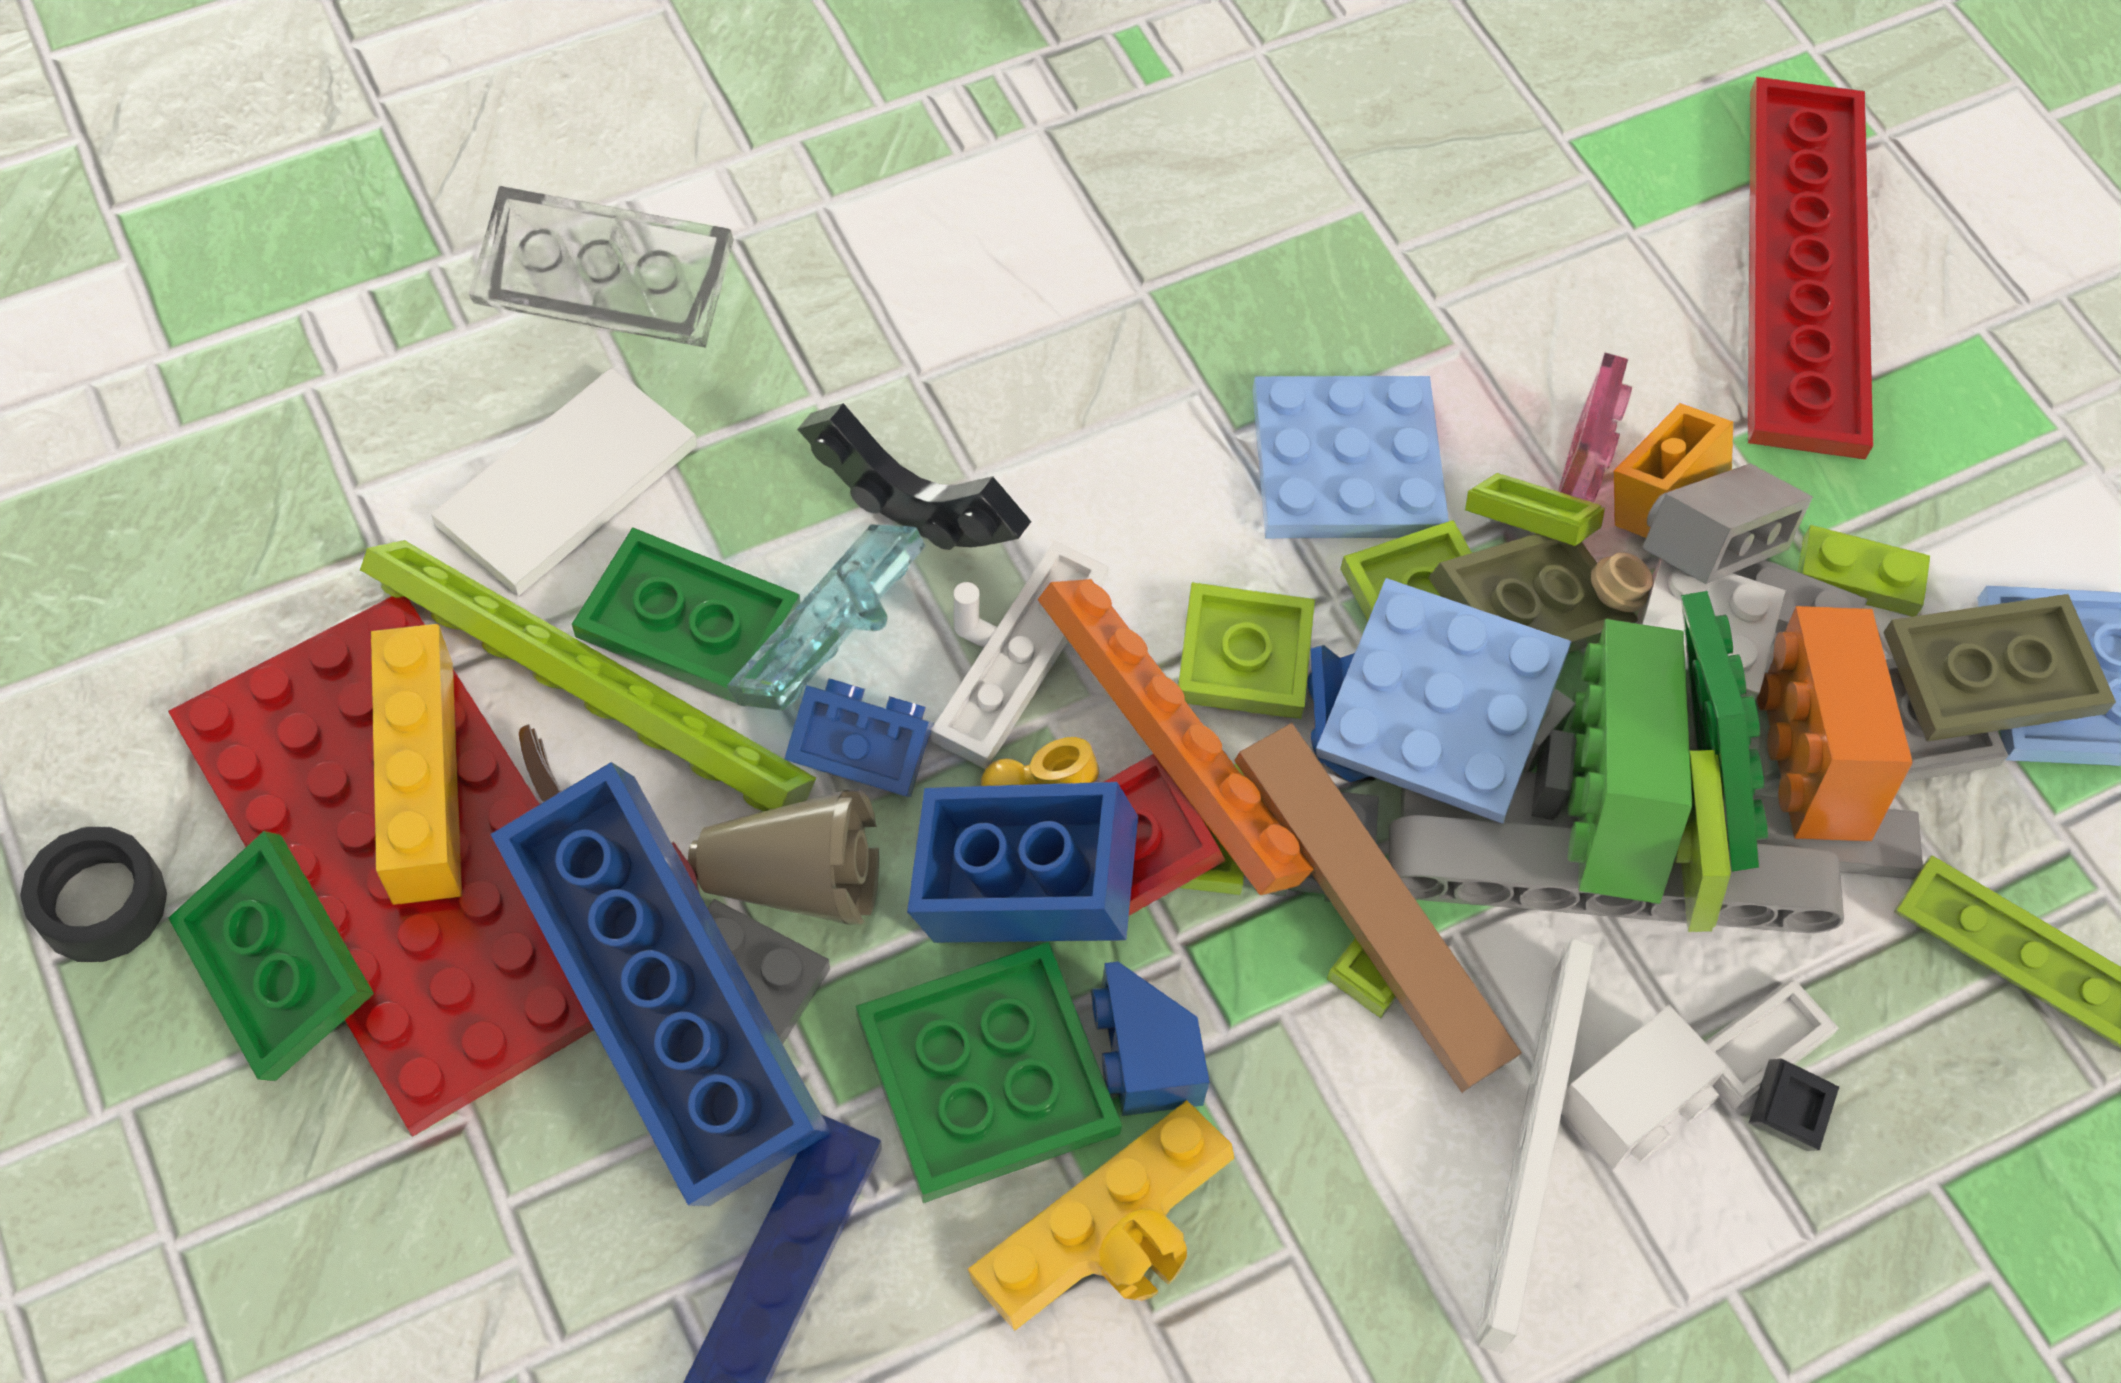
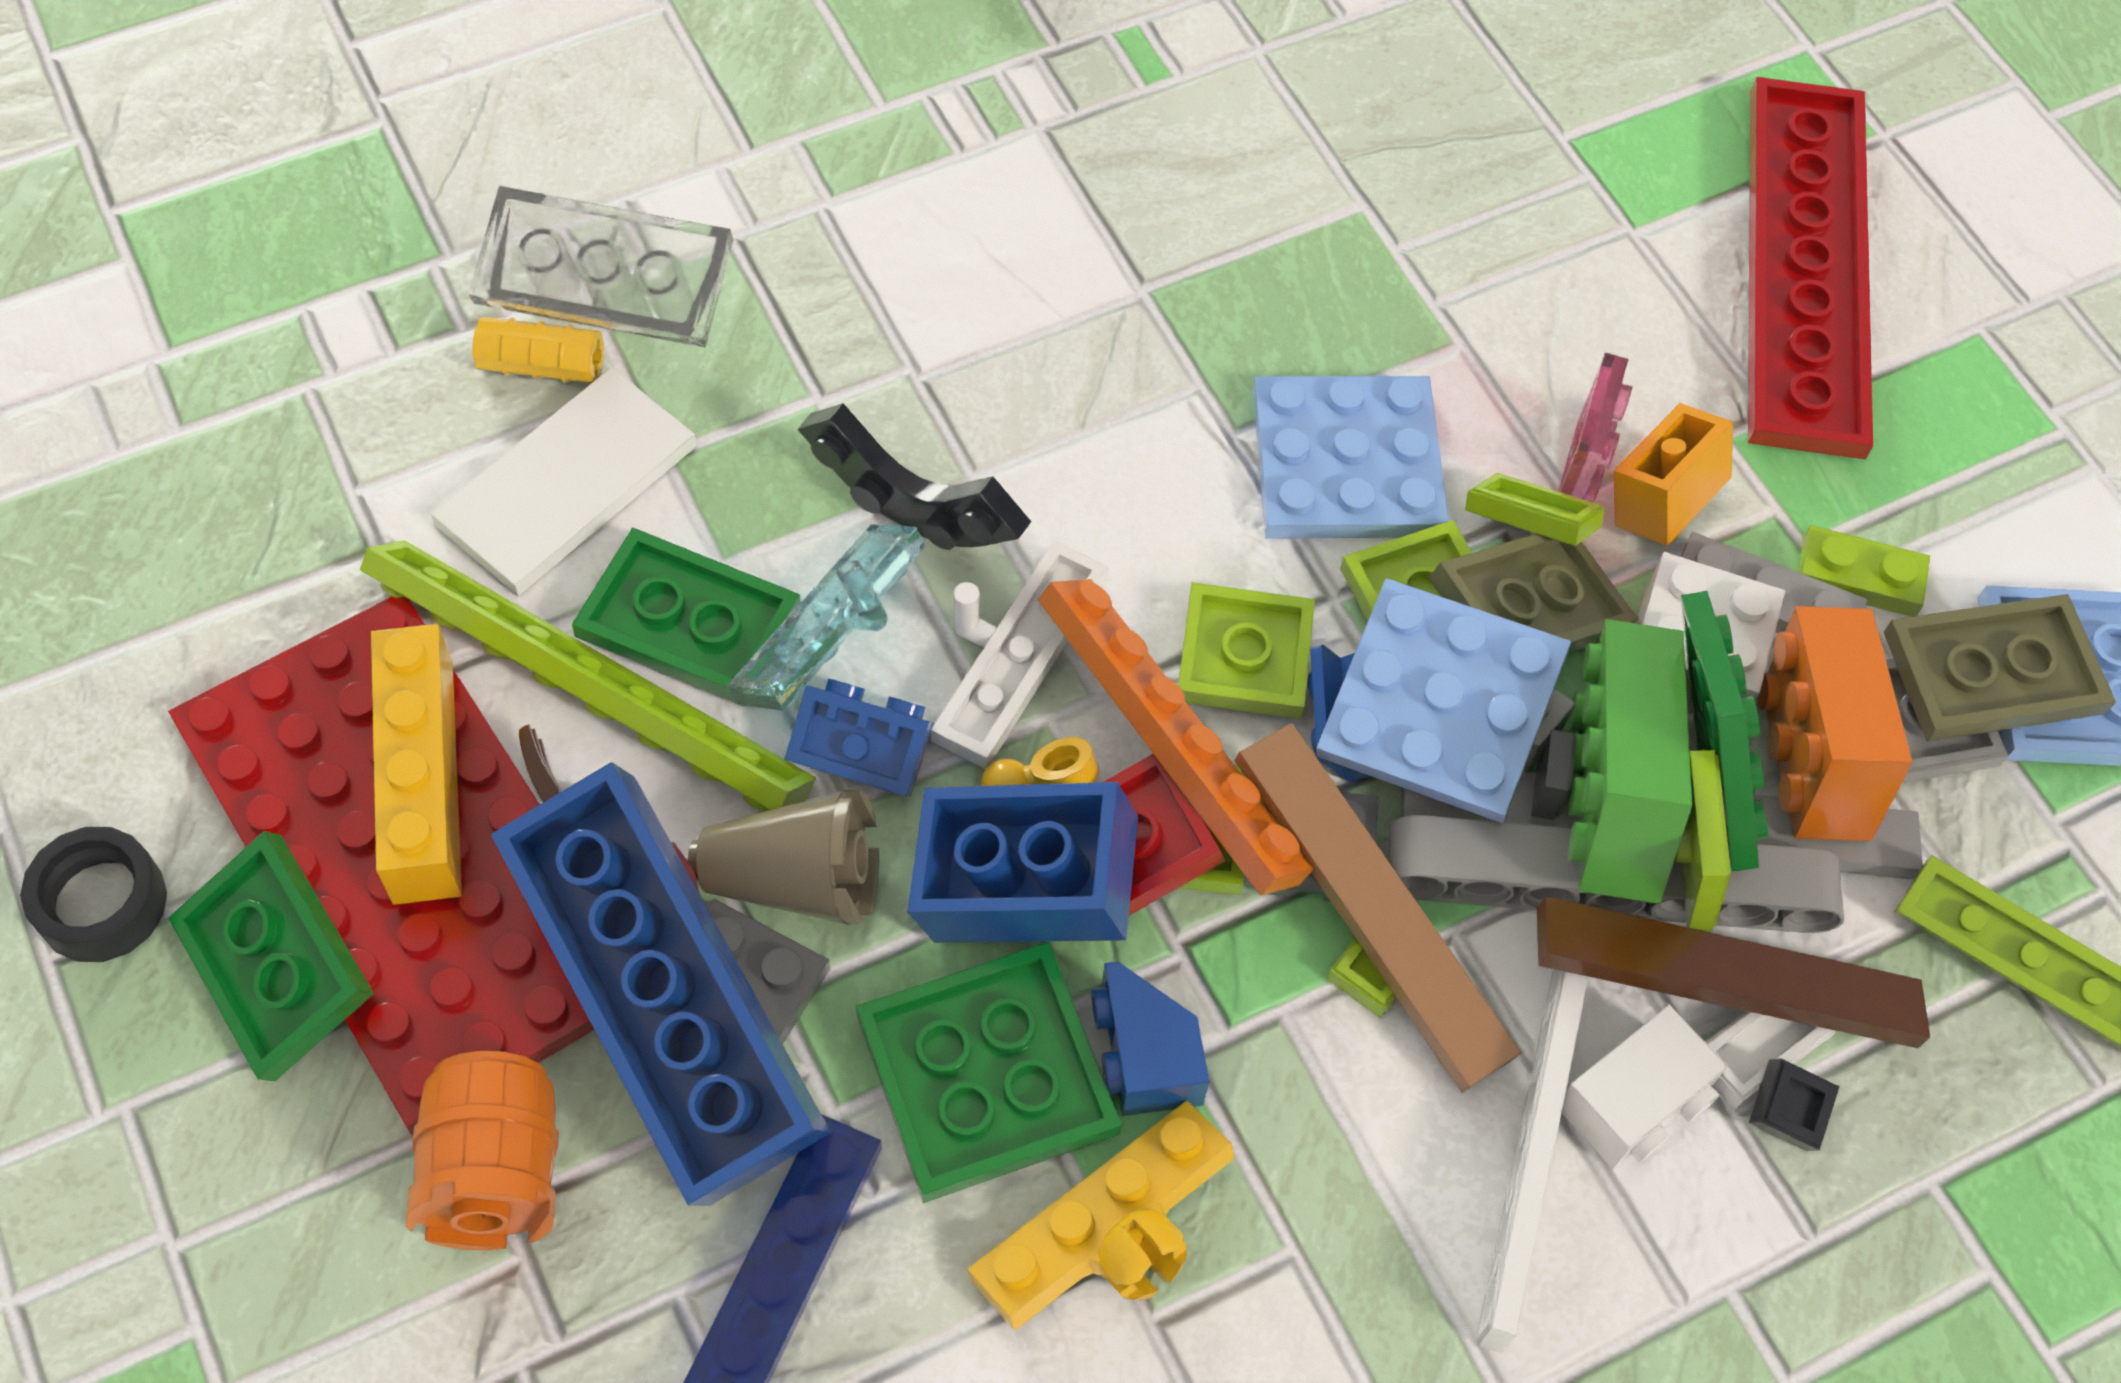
tan plate [1591,552,1653,612] -> none
light grey brick [1642,463,1813,584] -> none
none -> orange piece [406,1051,559,1251]
none -> yellow axle [472,316,604,383]
none -> reddish brown tile [1536,896,1930,1048]

